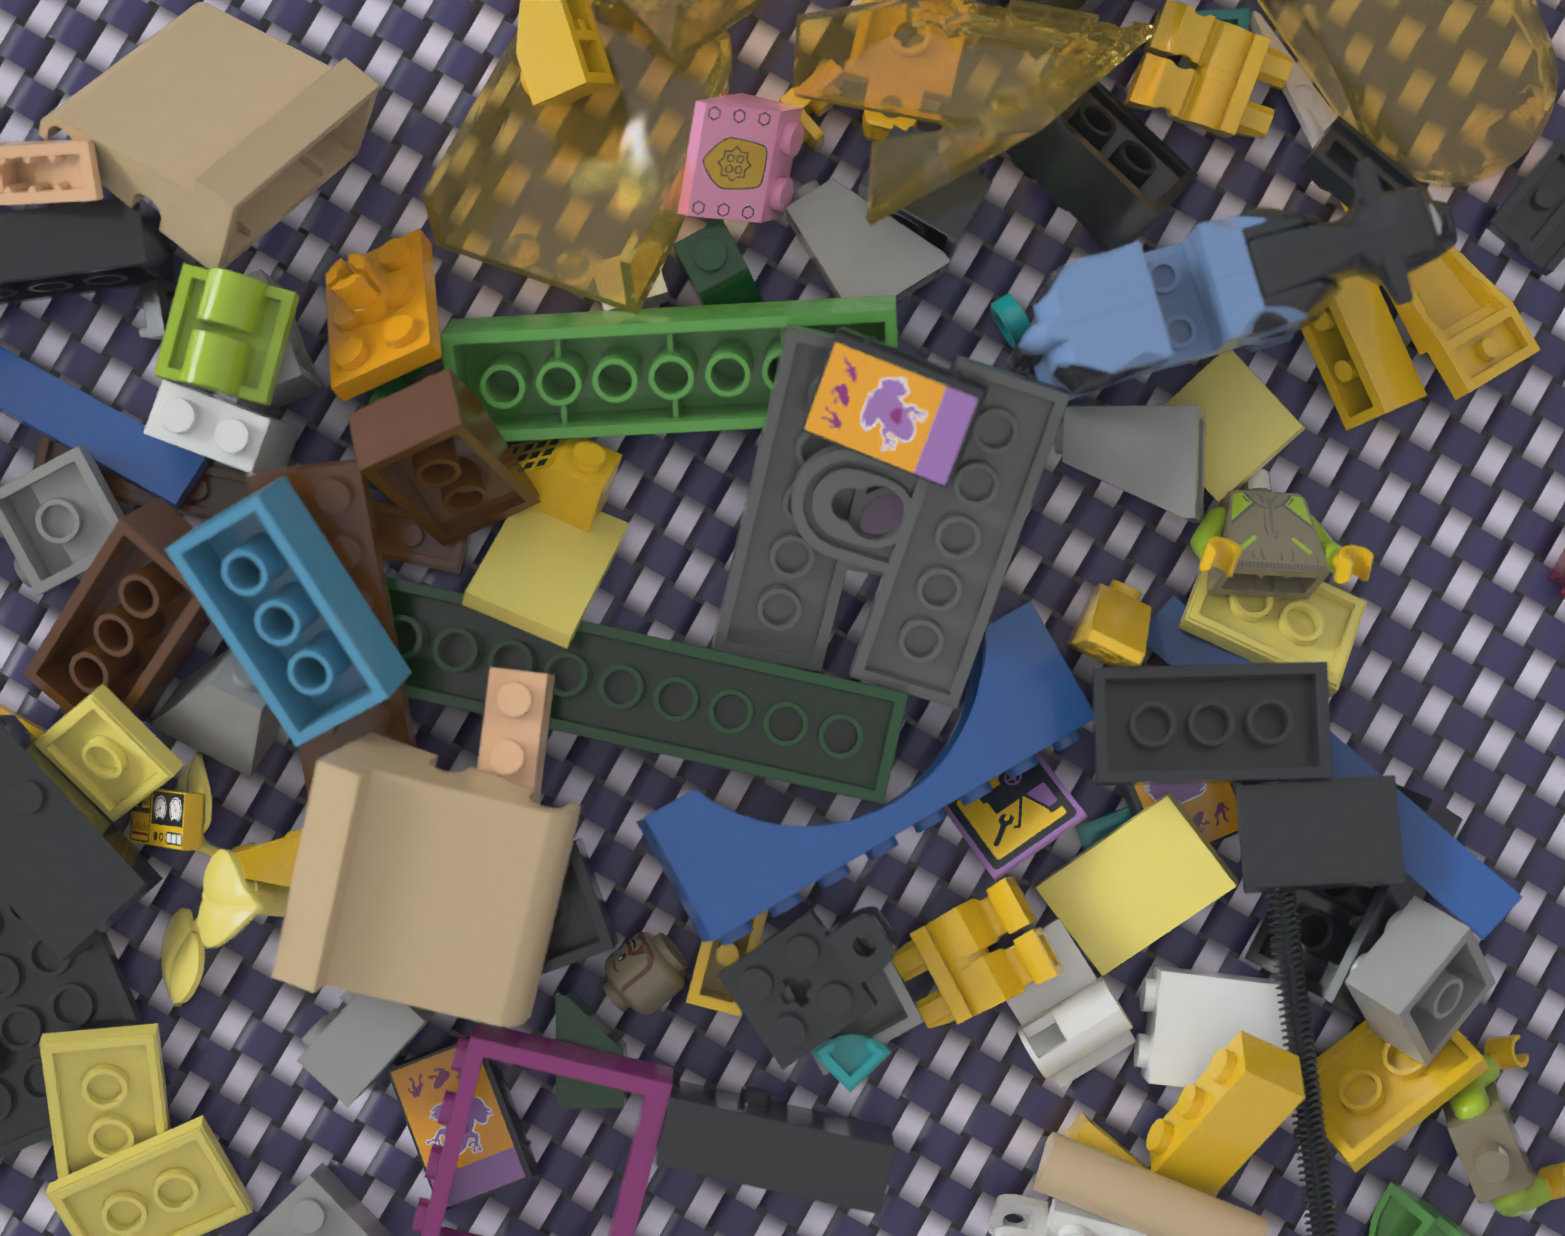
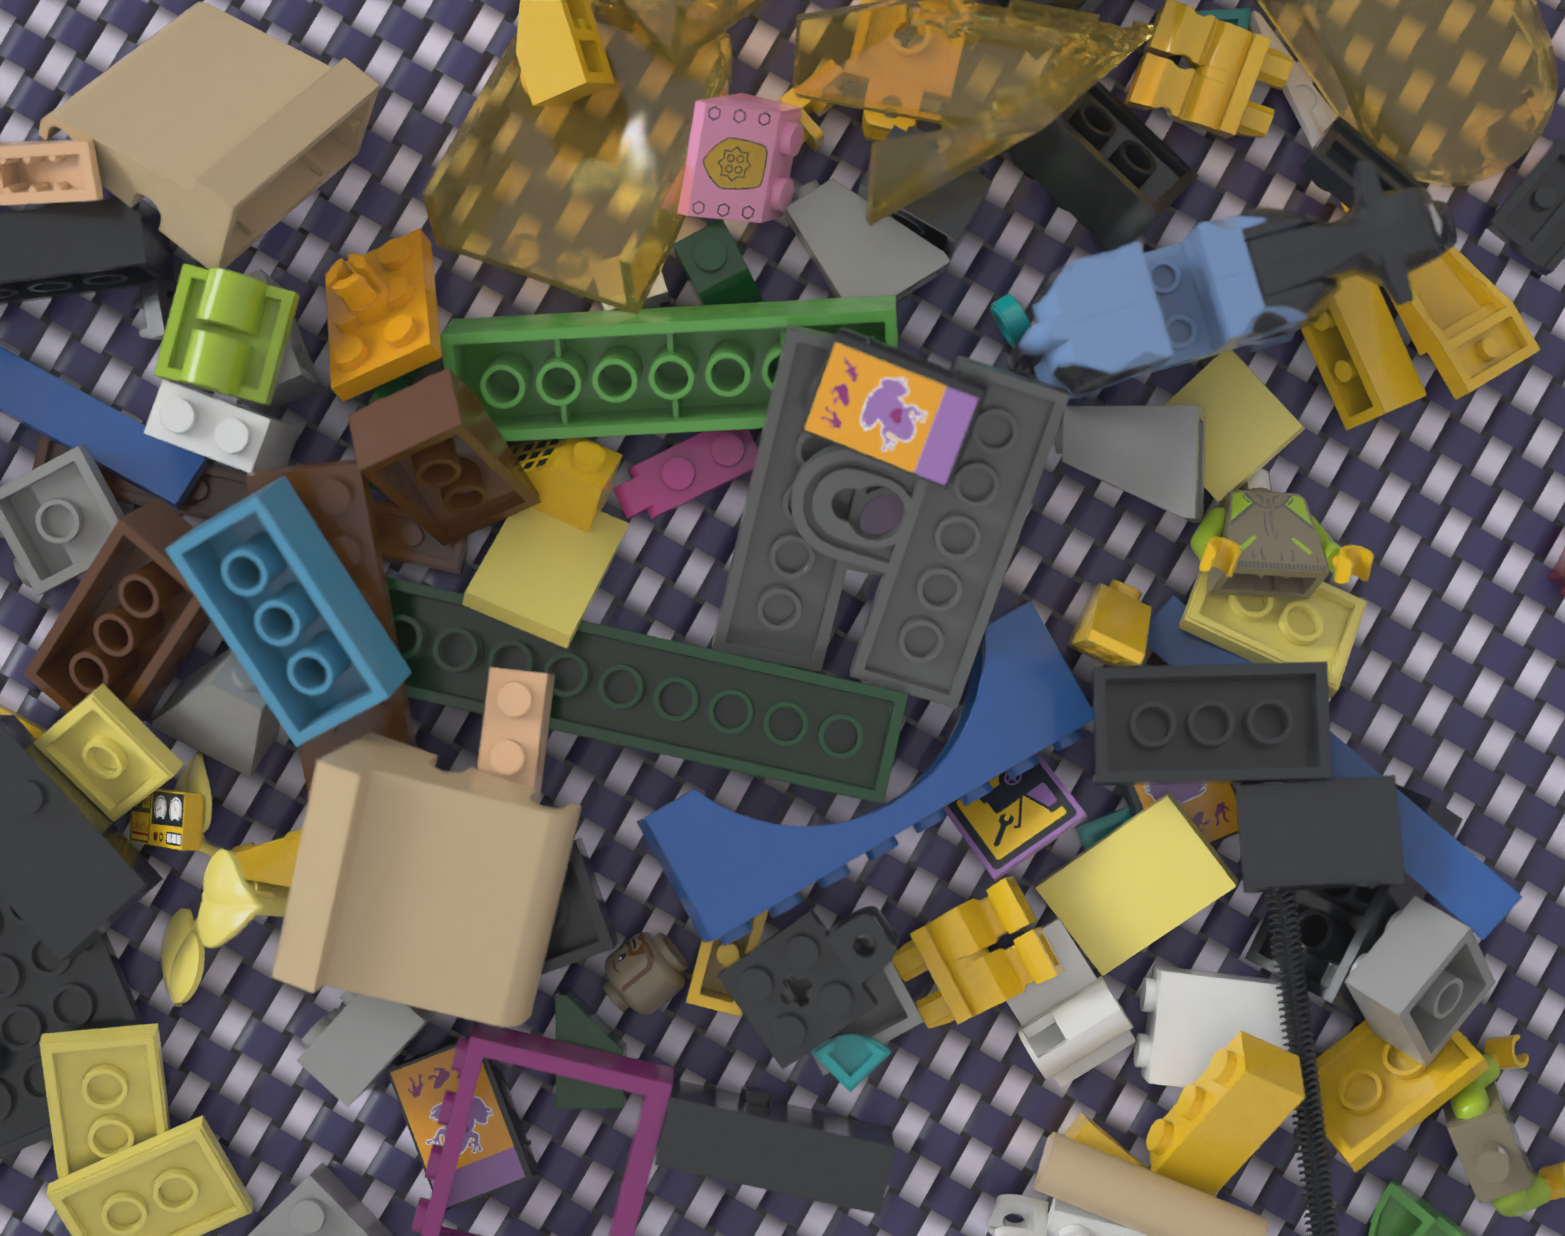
none -> dark pink hinge [613,429,758,519]

